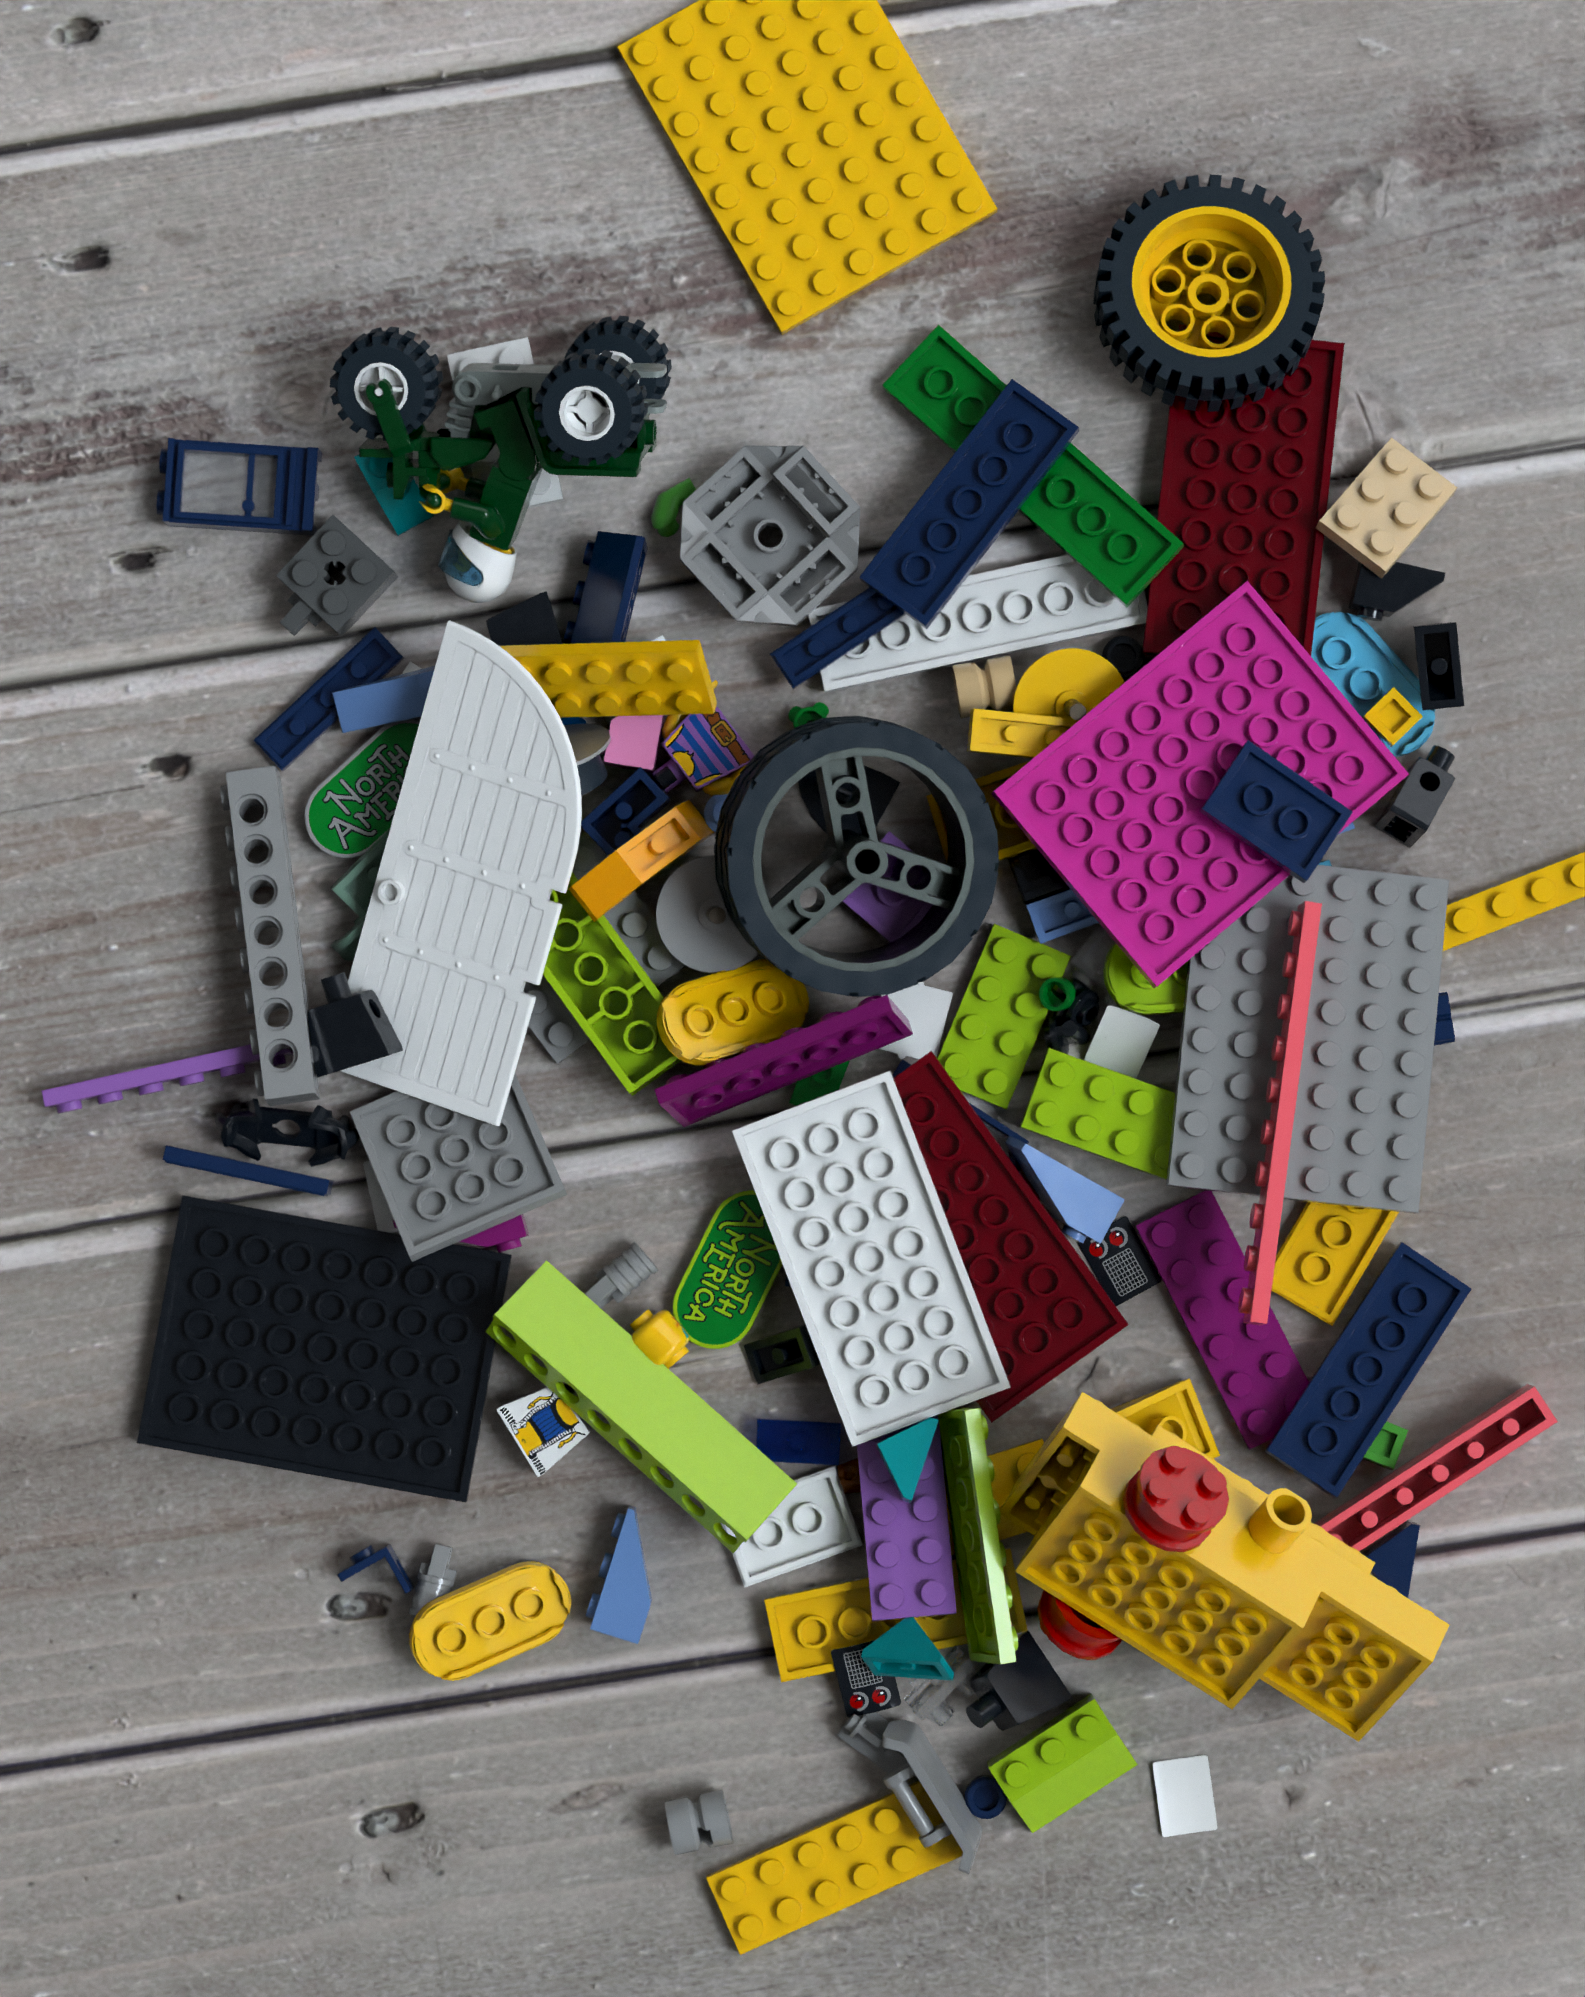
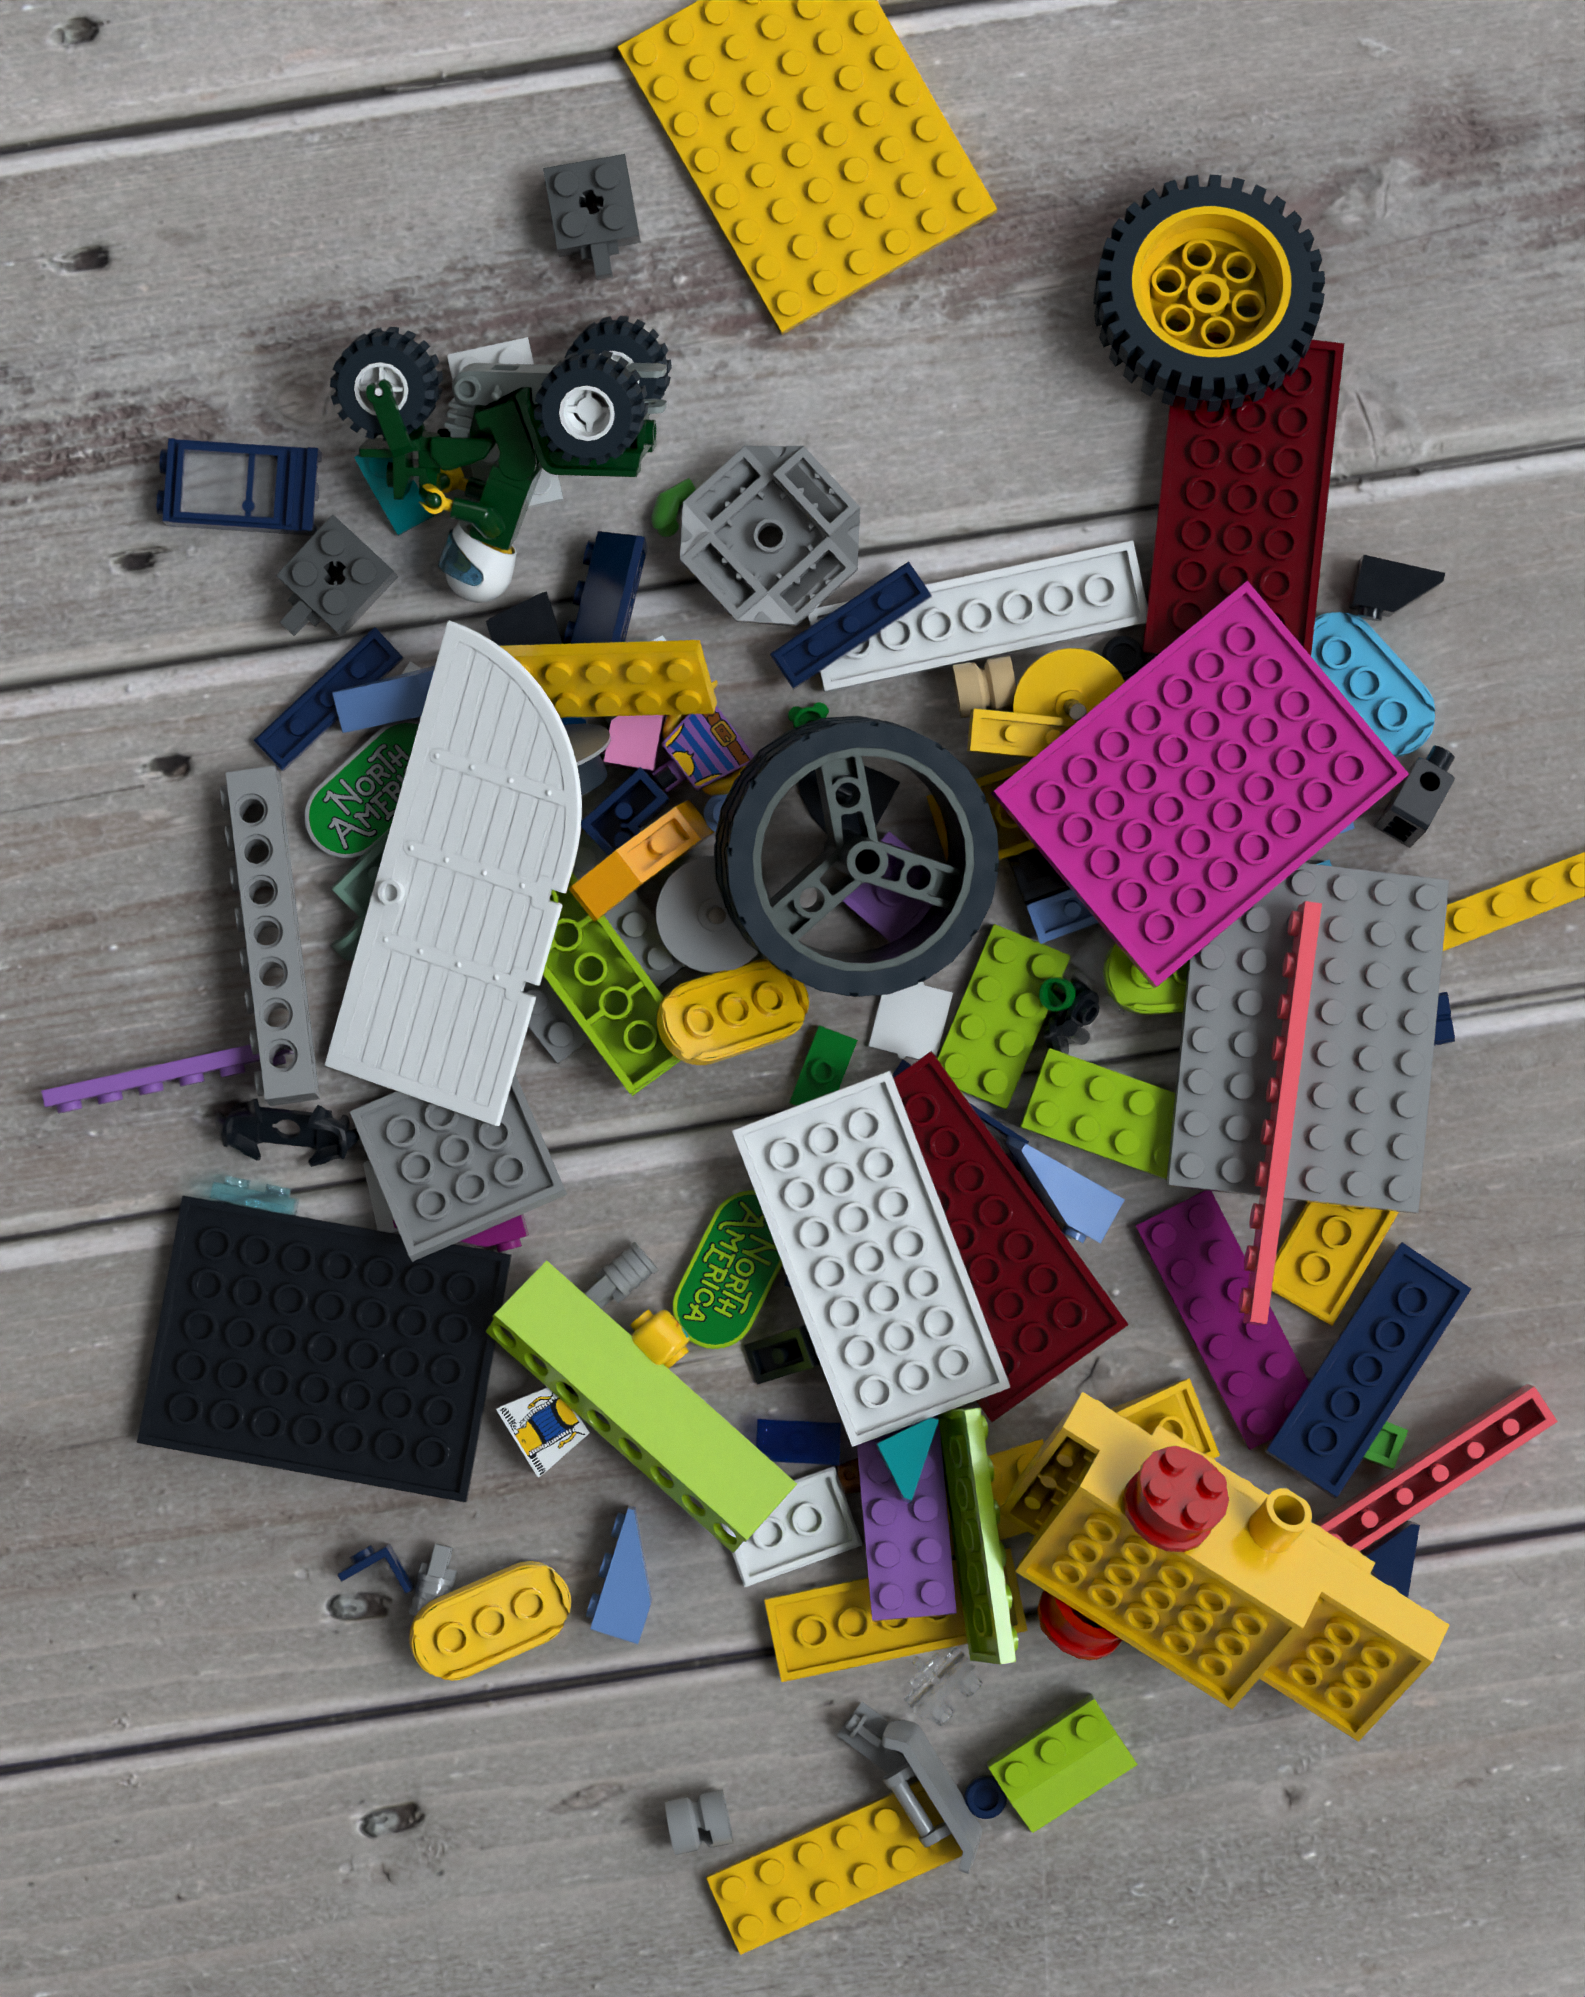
dark blue tile [163,1146,334,1196] -> none
black torso [307,972,403,1078] -> none
magenta plate [654,995,913,1127] -> none
black sticker [831,1640,901,1718] -> none
dark blue plate [859,379,1079,629] -> none
teal slope [861,1617,954,1681] -> none
green plate [882,325,1184,607] -> none
black torso [966,1631,1072,1731] -> none
black sticker [1078,1216,1161,1306] -> none
white sticker [1084,1005,1160,1079] -> none
white sticker [1152,1755,1217,1837] -> none
dark blue plate [1199,740,1352,883] -> none
tan plate [1316,437,1458,579] -> none
yellow plate [1362,687,1423,747] -> none
black slope [1413,622,1464,710] -> none
none -> clear light blue plate [210,1175,300,1215]
none -> dark grey hinge [543,154,641,281]

